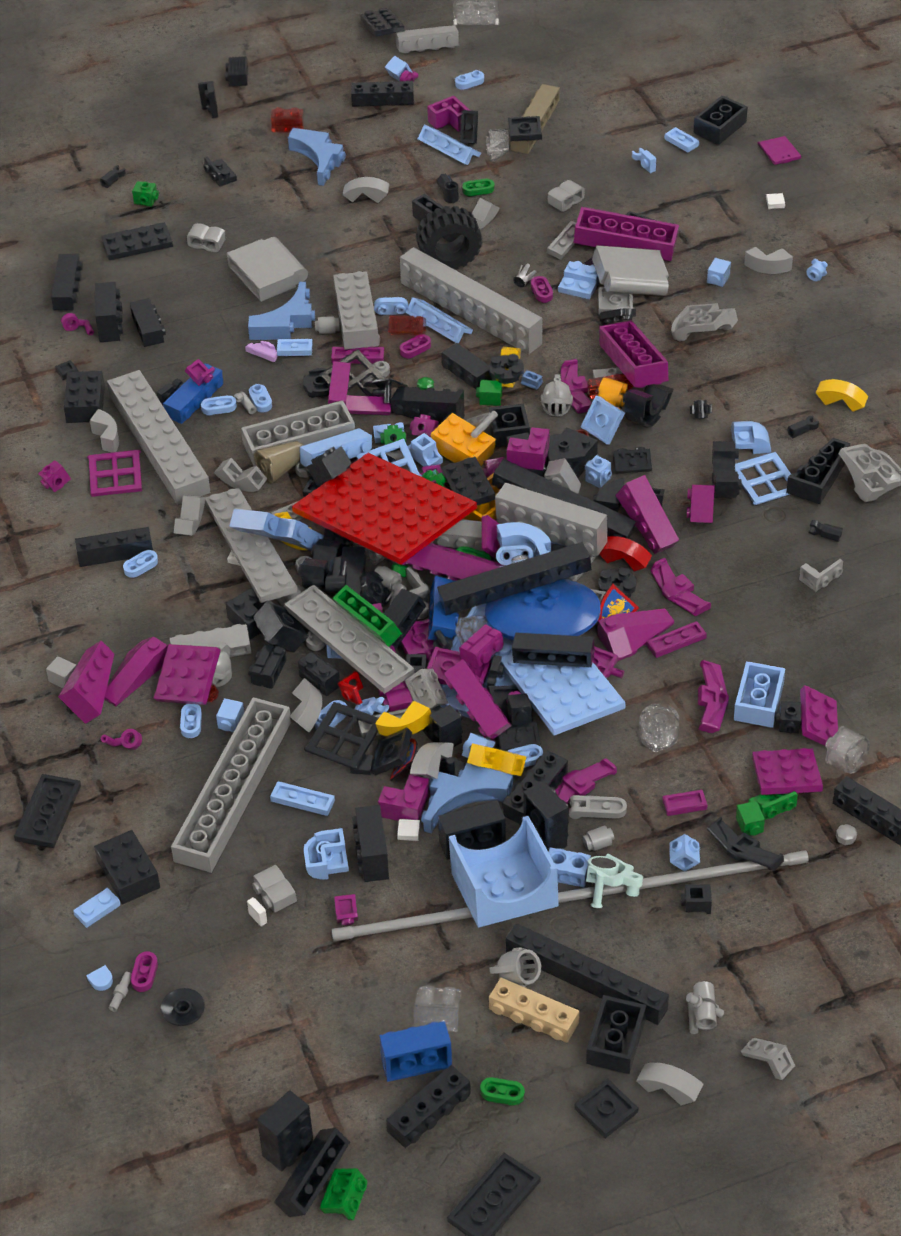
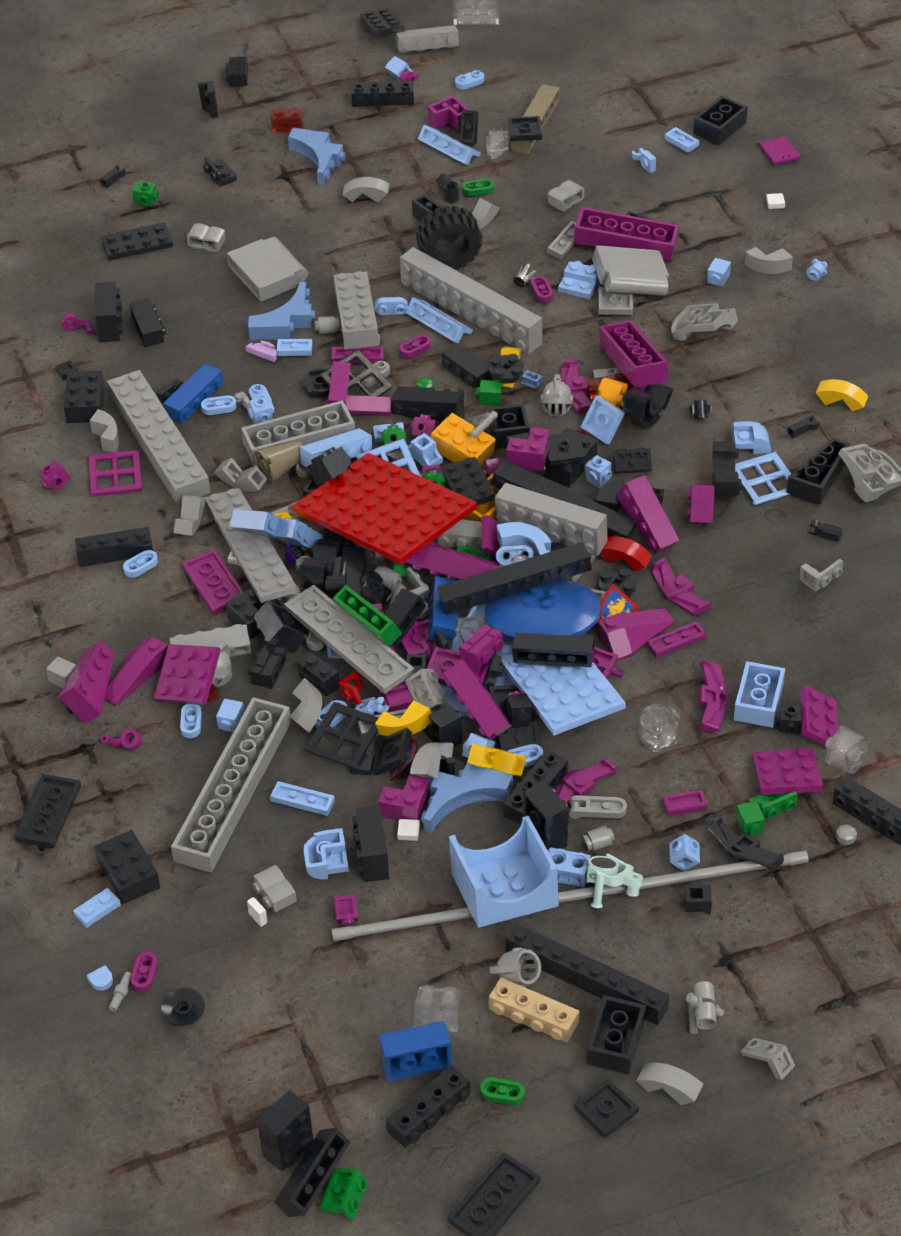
black brick [51,254,83,311] -> none
magenta bracket [185,359,215,386] -> none
black shield [363,378,407,404] -> none
clear red brick [388,315,426,336] -> none
black brick [438,800,506,860] -> none
light grey brick [544,458,581,494] -> none
black plate [600,308,636,323] -> none
none -> magenta tile [181,550,244,615]
none -> light blue brick [248,397,274,424]
none -> slope [285,543,304,565]

